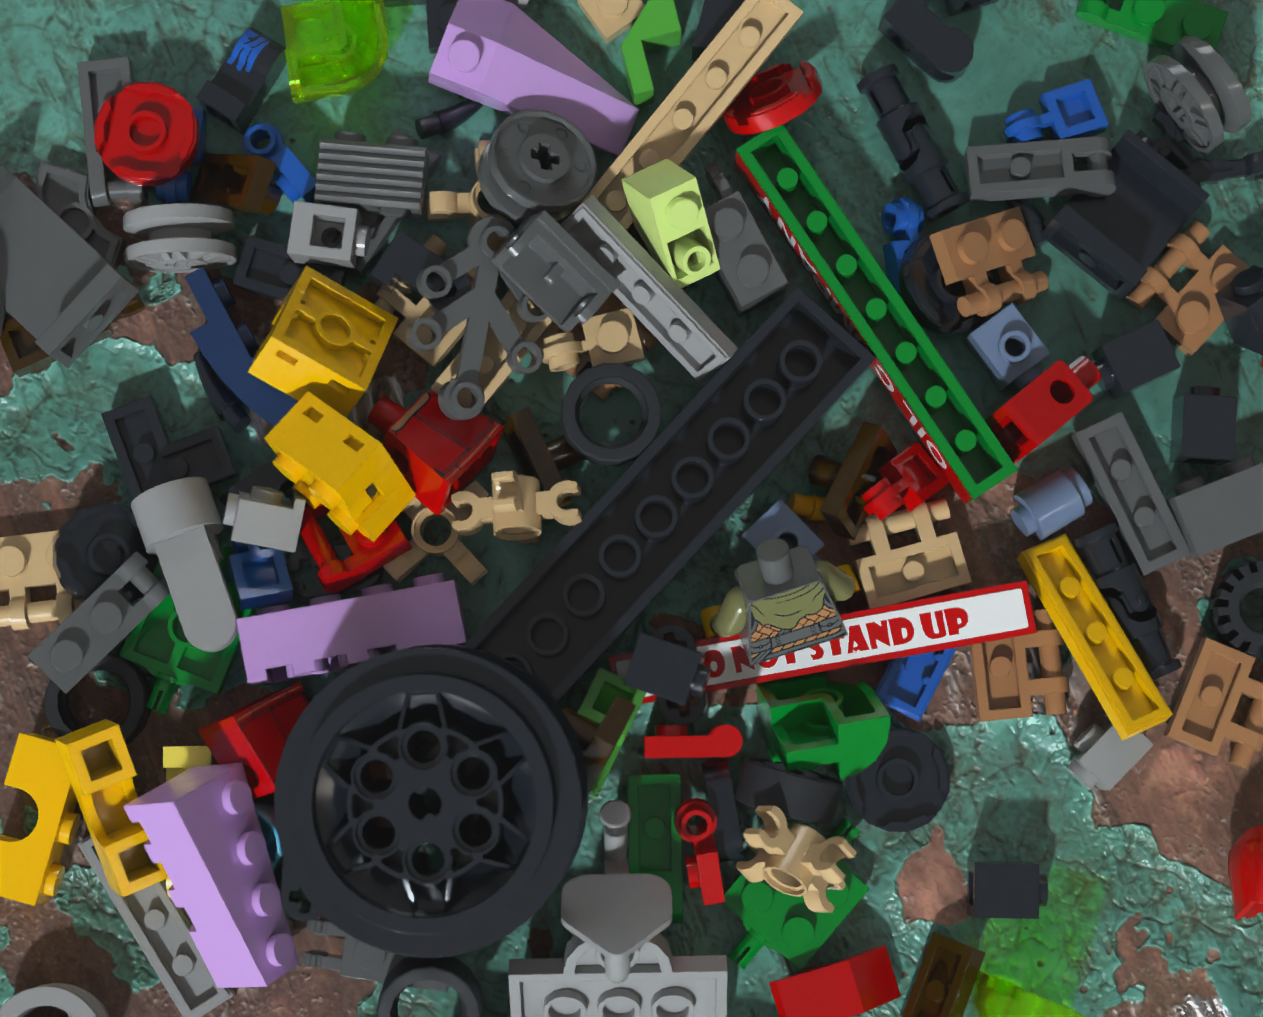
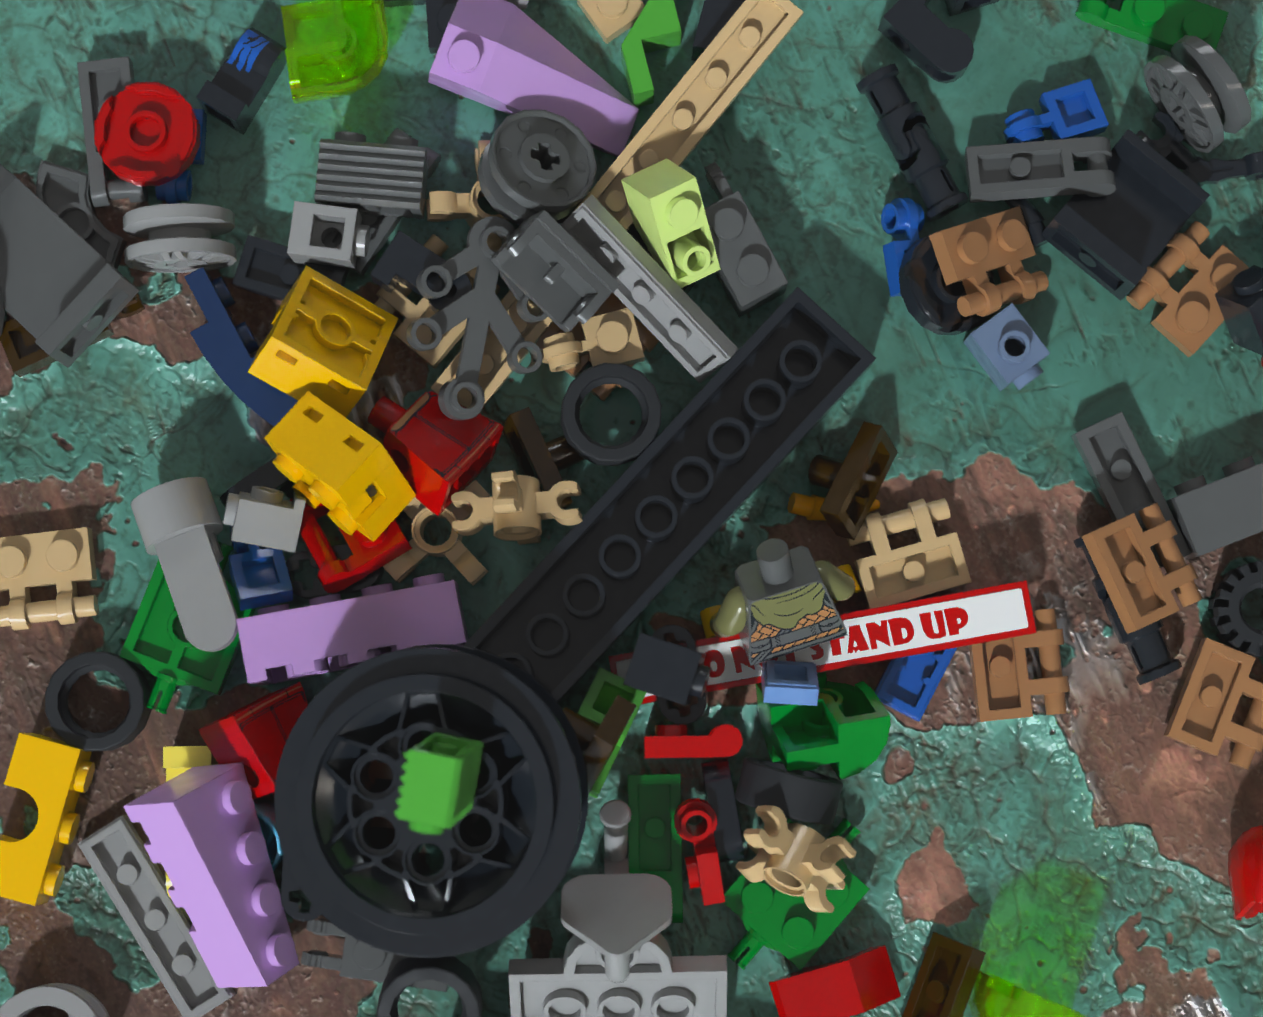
dark grey plate [28,551,170,694] -> none
black tile [53,503,158,602] -> none
yellow arch [55,719,169,897] -> none
black plate [101,395,239,500] -> none
dark brown tile [188,153,281,215] -> none
black helmet [193,352,251,433] -> none
blue plate [242,123,316,204] -> none
black helmet [415,98,484,140] -> none
red tile [722,61,823,135] -> none
green brick [734,125,1018,505] -> none
sand blue brick [740,498,825,561] -> none
black tile [845,727,950,832] -> none
red plate [861,441,950,521] -> none
black brick [967,860,1048,919] -> none
red torso [985,356,1101,464] -> none
sand blue brick [1010,468,1093,540] -> none
yellow tile [1017,533,1173,741] -> none
light grey brick [1066,709,1154,791] -> none
black brick [1092,320,1181,400] -> none
black brick [1170,386,1237,466] -> none
none -> bright green brick [394,732,484,834]
none -> medium blue tile [761,660,819,706]
none -> medium nougat plate [1081,503,1202,634]

